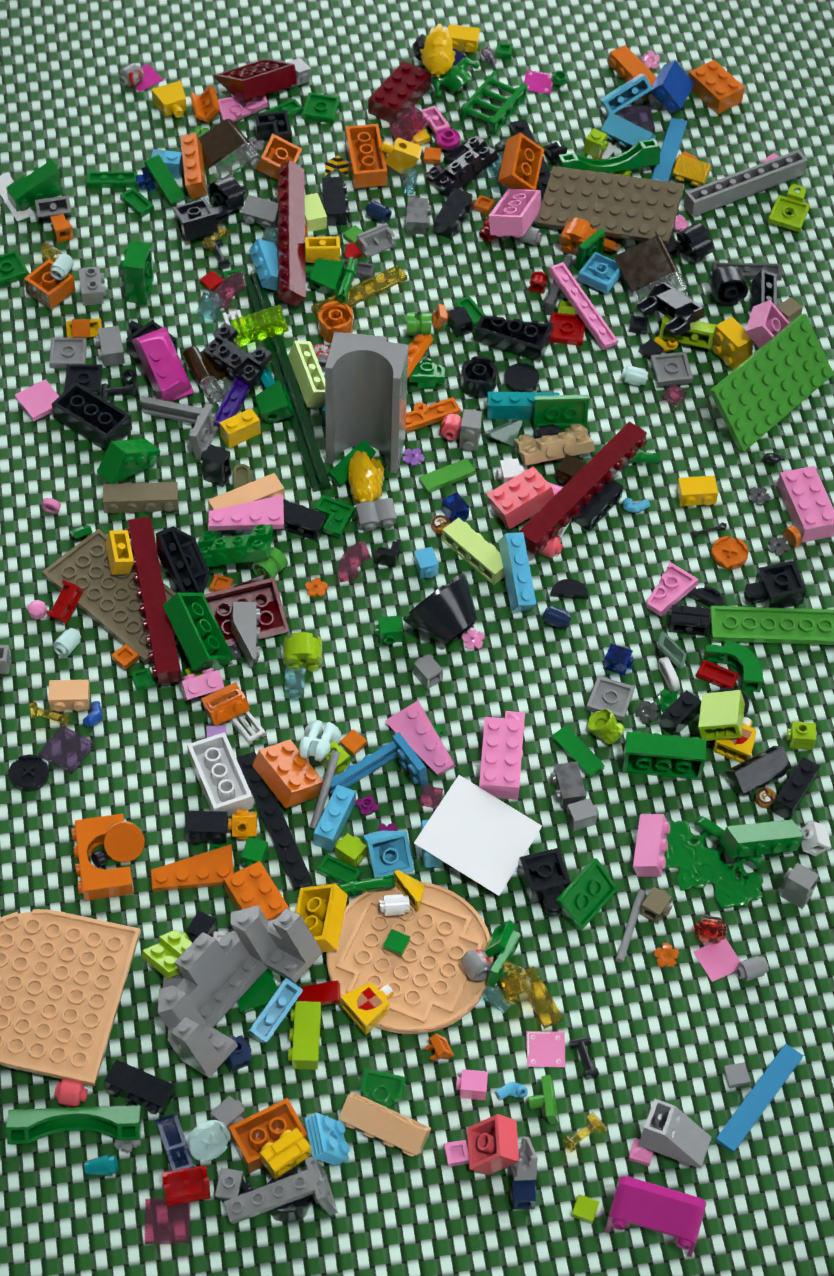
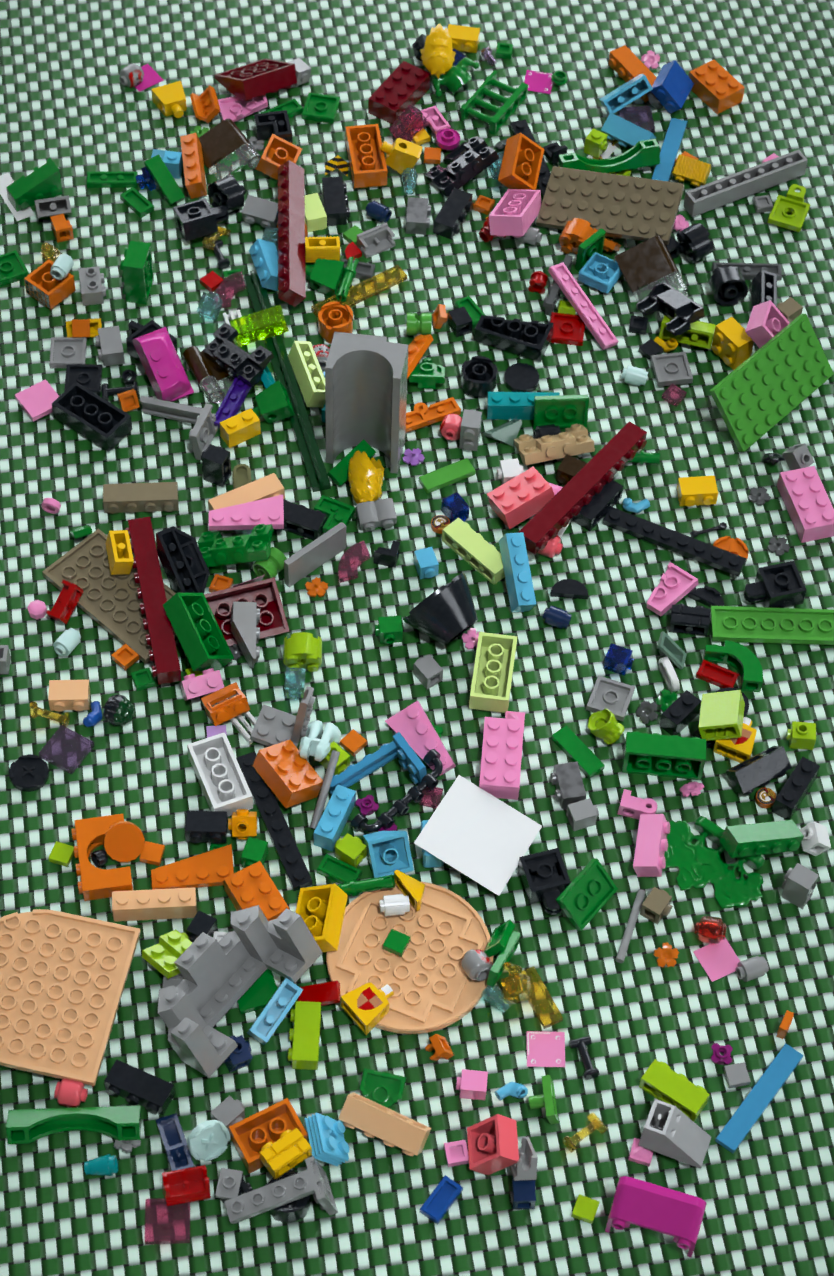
green wedge [97,439,160,484] -> none
orange tile [783,526,801,548] -> none
none -> lime tile [48,841,74,867]
none -> piece [103,694,135,726]
none -> light nougat brick [112,887,197,922]
none -> orange tile [117,389,140,412]
none -> orange tile [140,841,165,866]
none -> light grey bracket [250,687,316,747]
none -> light grey tile [284,522,346,587]
none -> black bar [351,749,443,833]
none -> blue tile [420,1175,463,1225]
none -> yellowish green brick [469,632,517,713]
none -> black plate [603,506,747,577]
none -> bright pink leg [617,789,657,820]
none -> lime brick [639,1059,710,1122]
none -> bright pink plant [680,781,704,797]
none -> magenta plate [711,1043,733,1065]
none -> light grey tile [752,195,773,213]
none -> orange tile [776,1010,794,1039]
none -> light grey brick [782,443,815,470]

